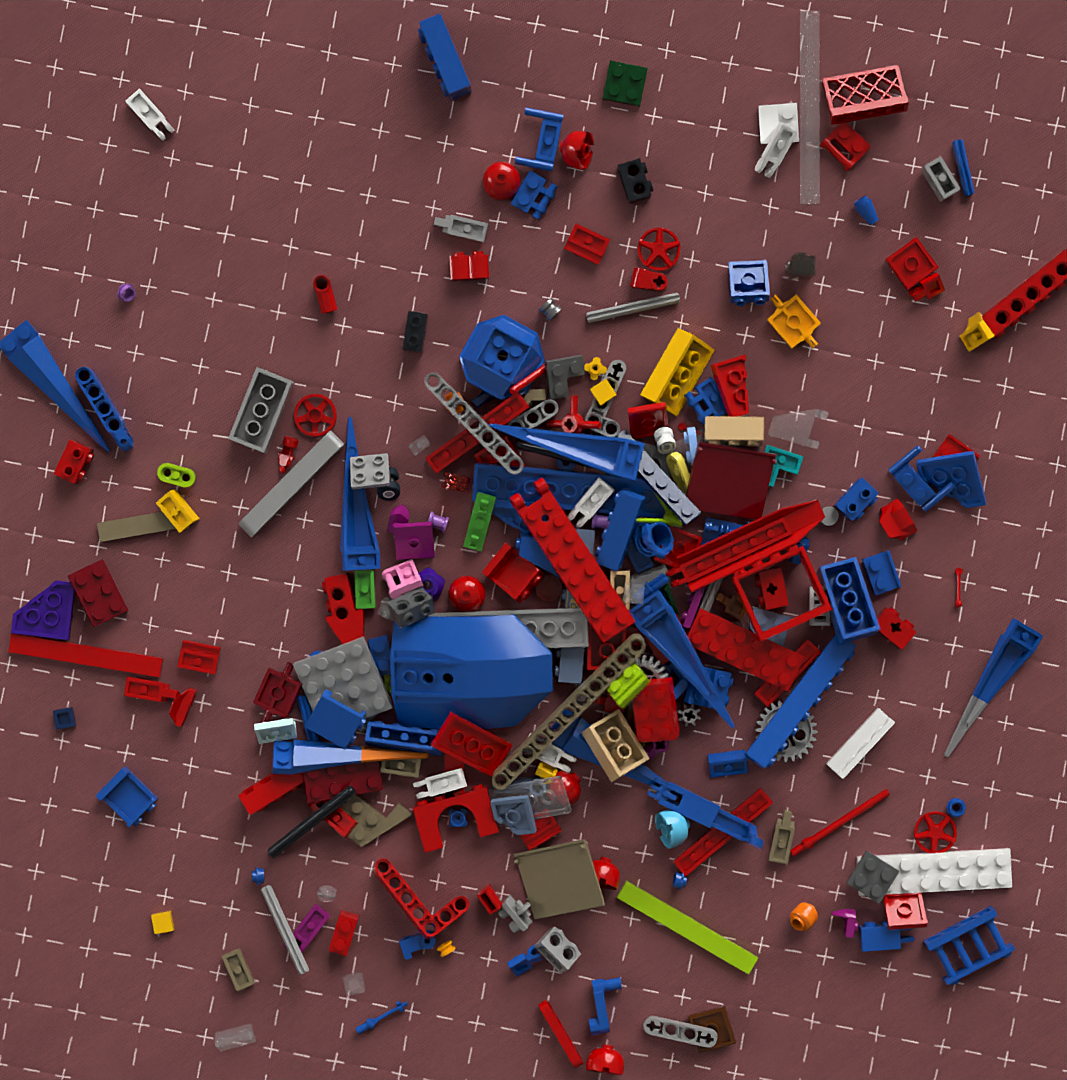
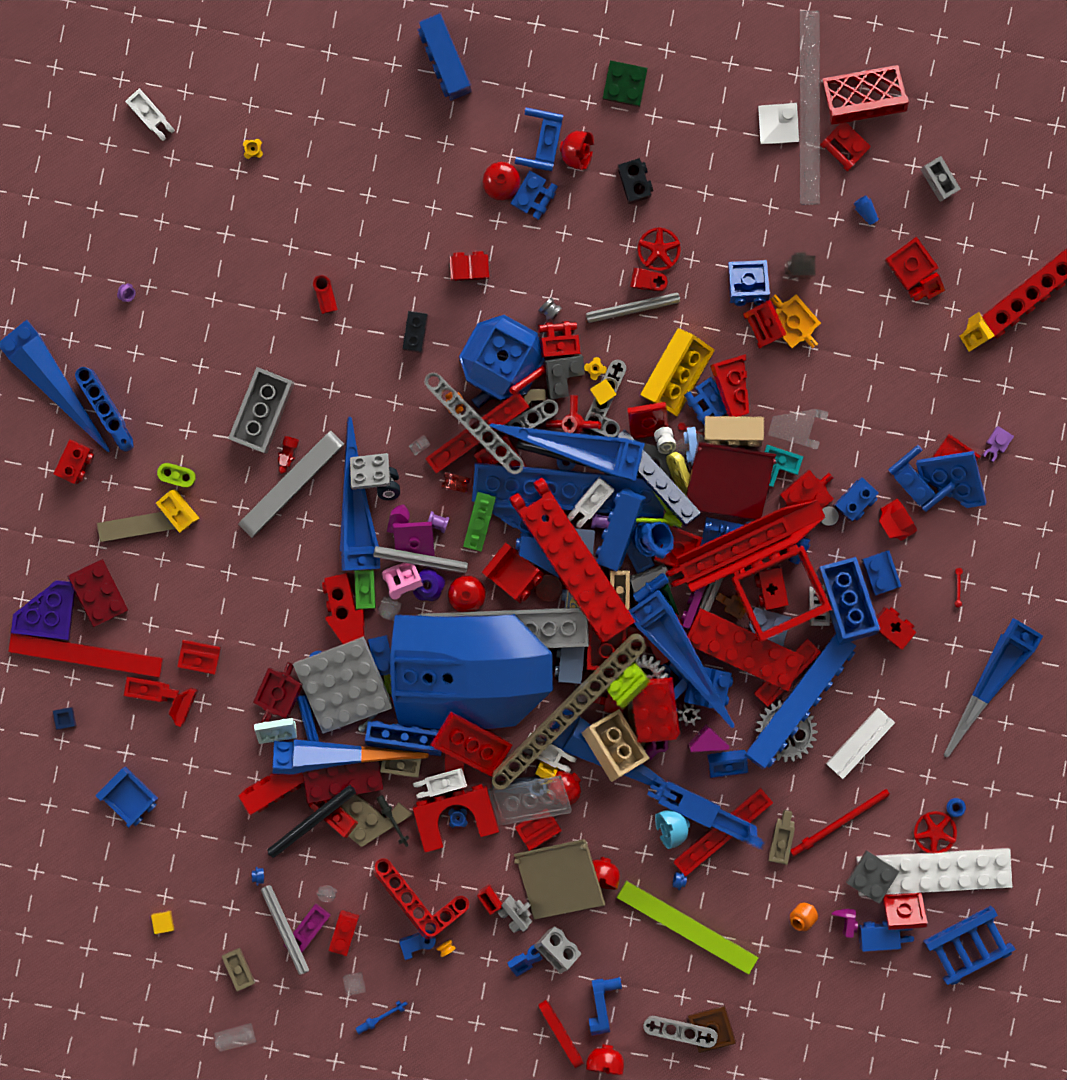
red wheel [294,394,337,437] -> none
blue panel [304,689,366,749] -> none
dark grey brick [387,587,435,629] -> none
light grey hinge [434,215,488,243] -> none
sand blue plate [490,795,537,835] -> none
red plate [564,223,610,265] -> none
clear plate [623,582,645,605] -> none
white hinge [755,122,798,178] -> none
blue axle [952,139,975,196] -> none
none -> yellow plate [243,139,263,159]
none -> light grey axle [373,546,468,573]
none -> pearl dark grey piece [376,795,410,847]
none -> red plate [538,321,581,358]
none -> magenta slope [688,725,729,752]
none -> red plate [743,300,787,349]
none -> red plate [779,470,834,509]
none -> medium lavender plate [982,426,1014,462]

